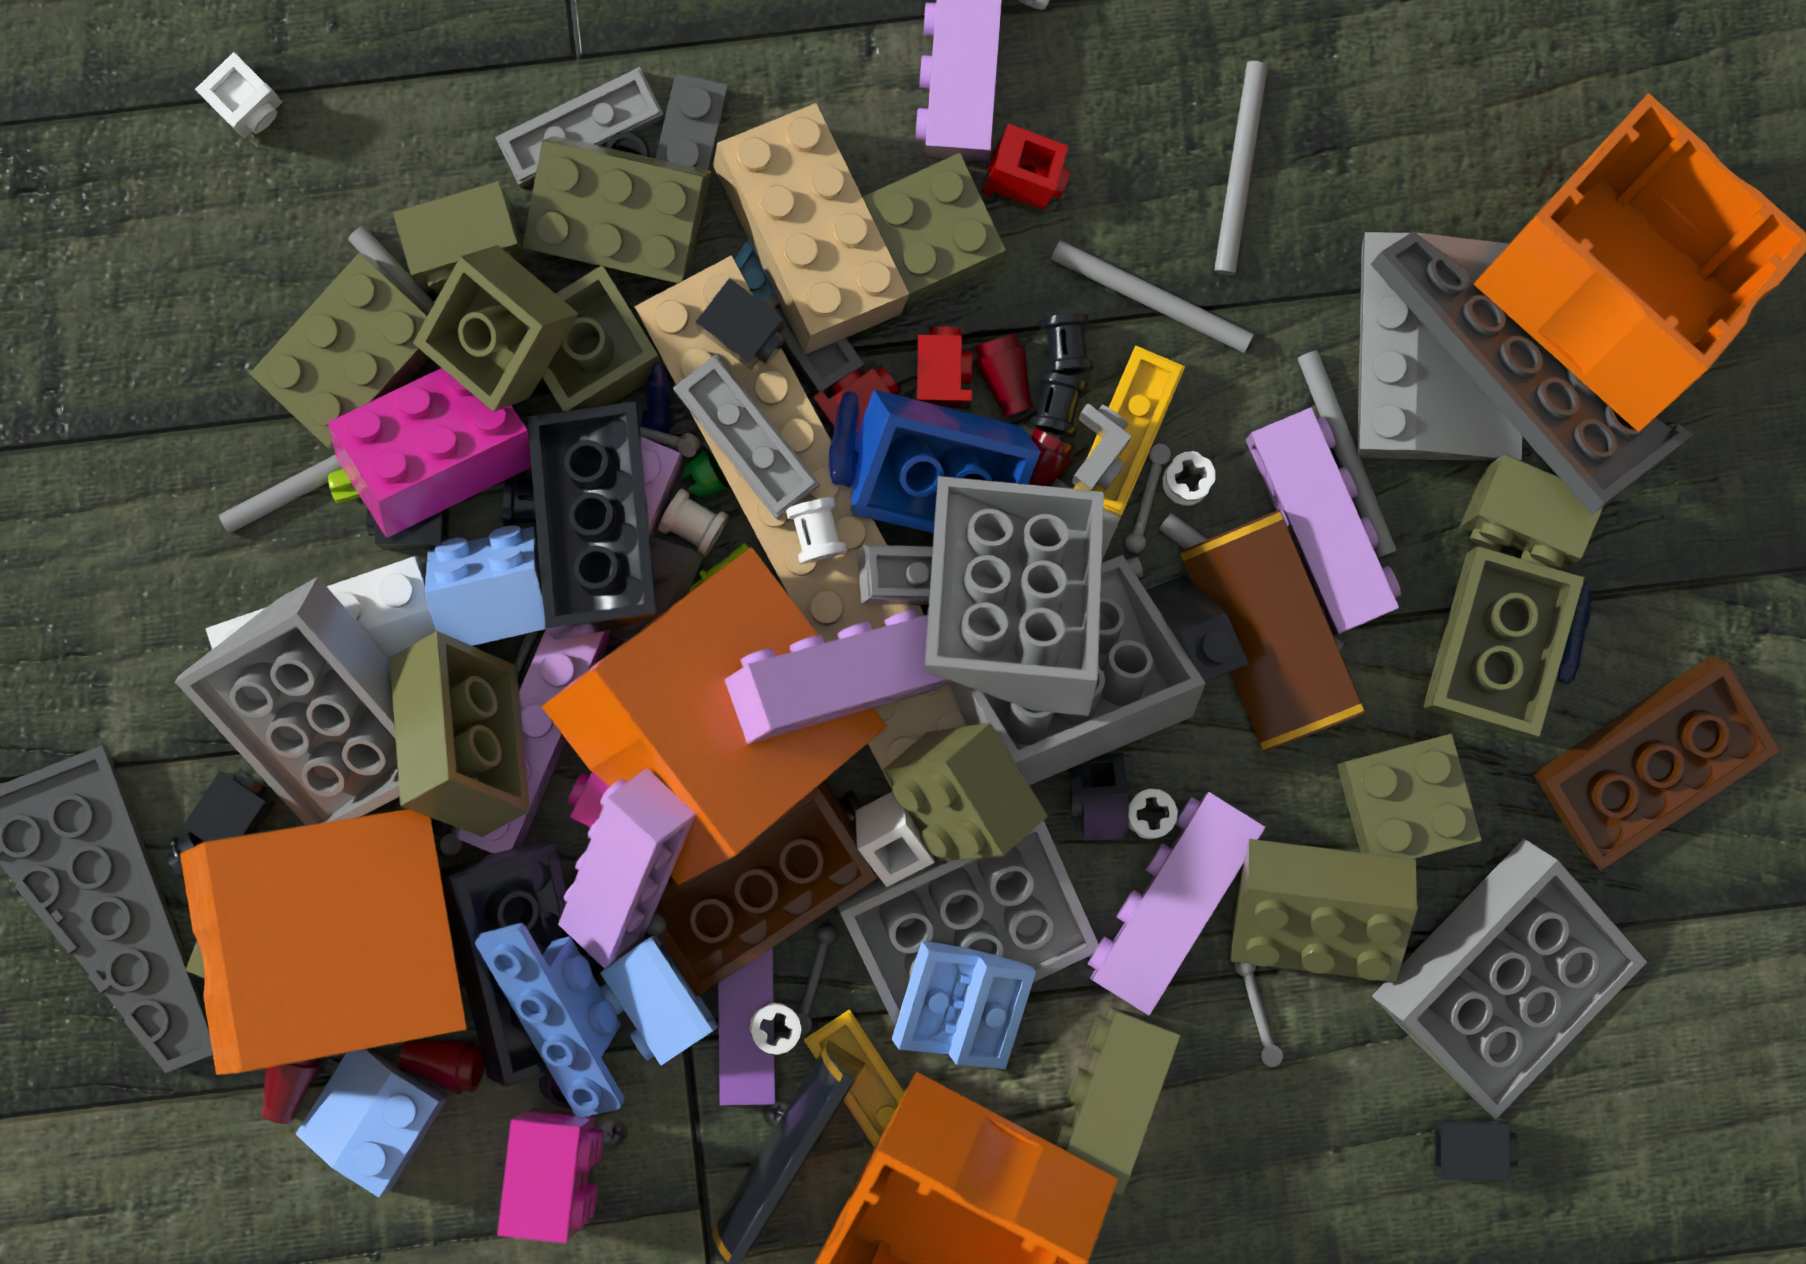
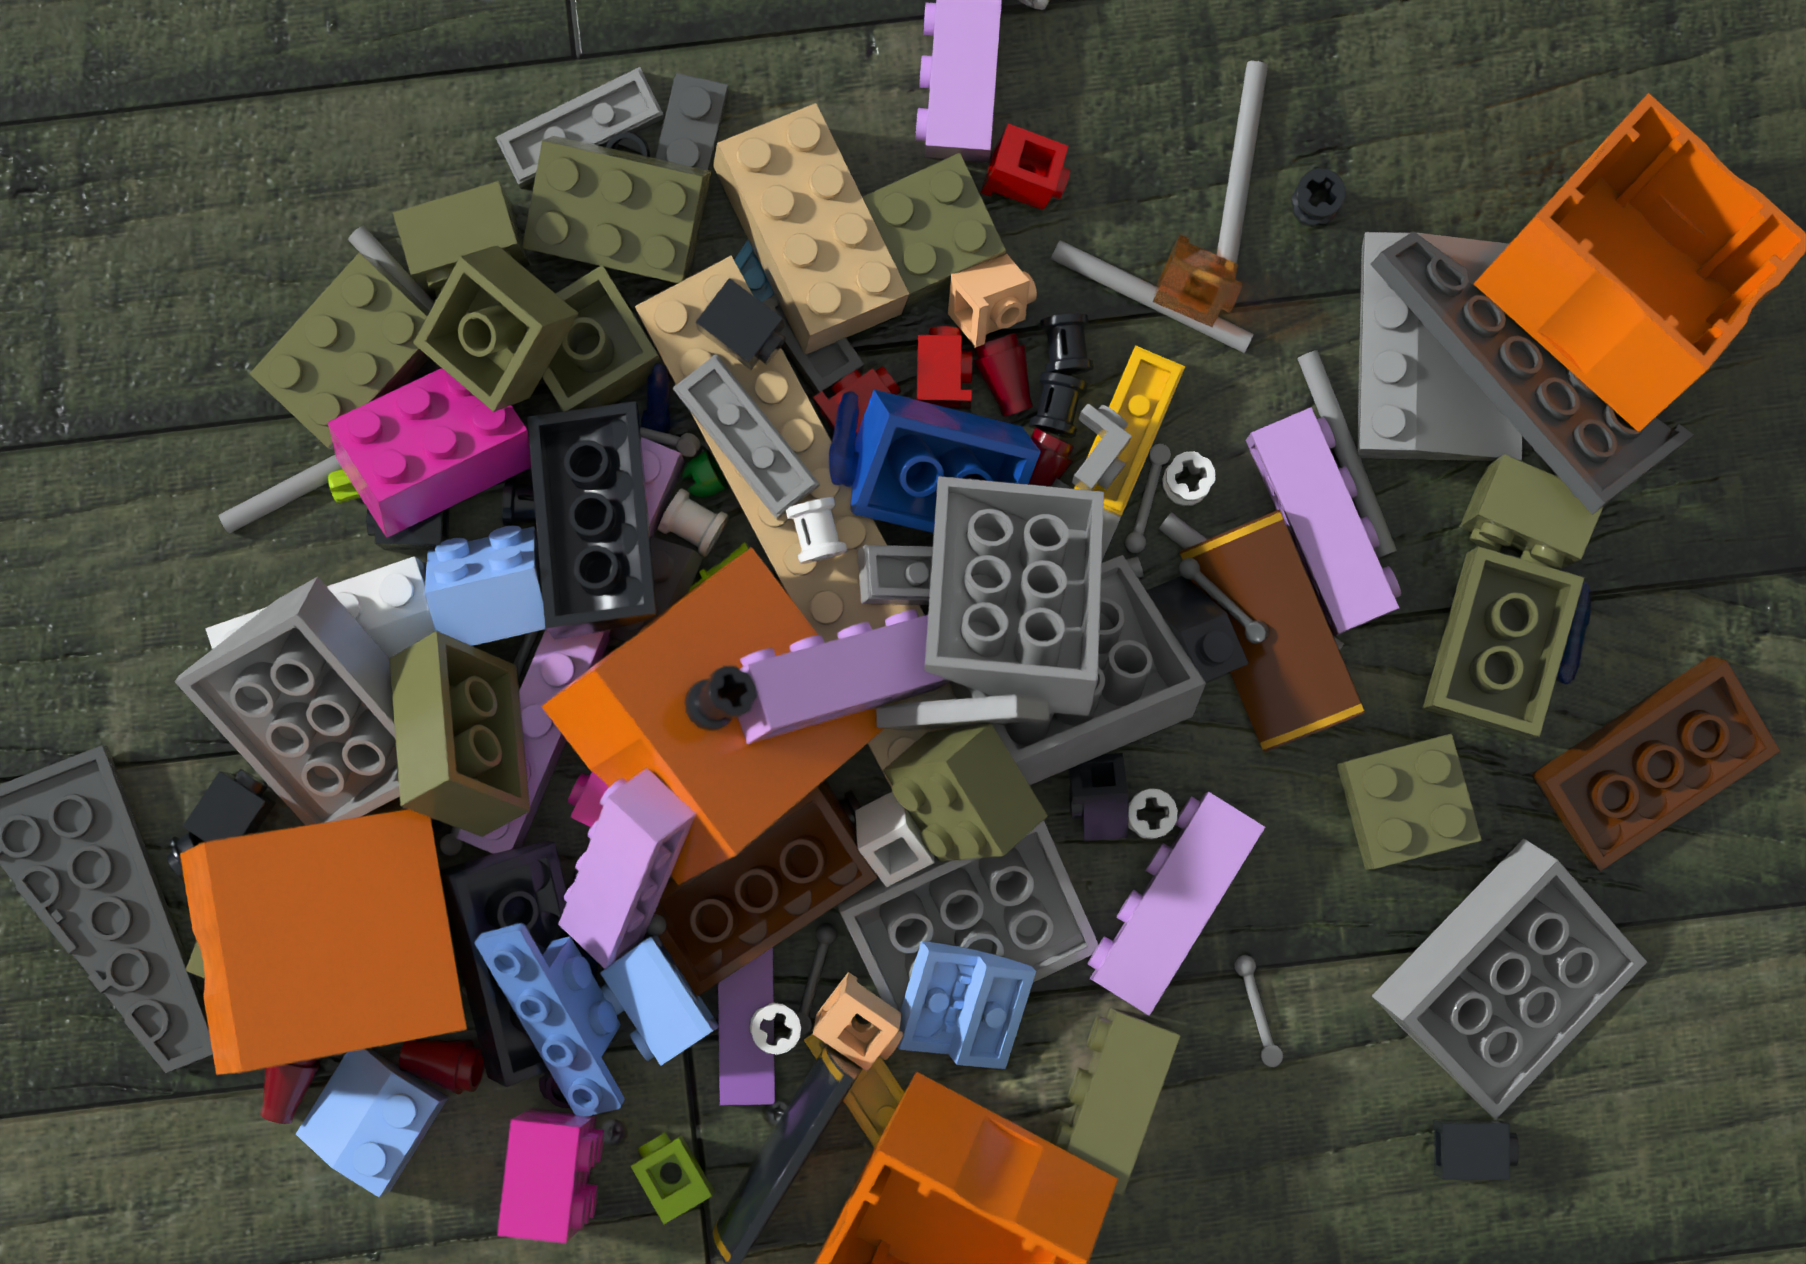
white bracket [195,52,282,139] -> none
olive brick [1231,839,1417,982] -> none
none -> lime brick [630,1132,715,1224]
none -> black bush [685,666,757,731]
none -> light nougat brick [813,972,903,1071]
none -> light grey tile [876,695,1049,730]
none -> light nougat brick [948,254,1037,347]
none -> clear orange brick [1153,234,1243,327]
none -> dark grey hinge [1179,558,1269,644]
none -> black bush [1291,168,1346,227]

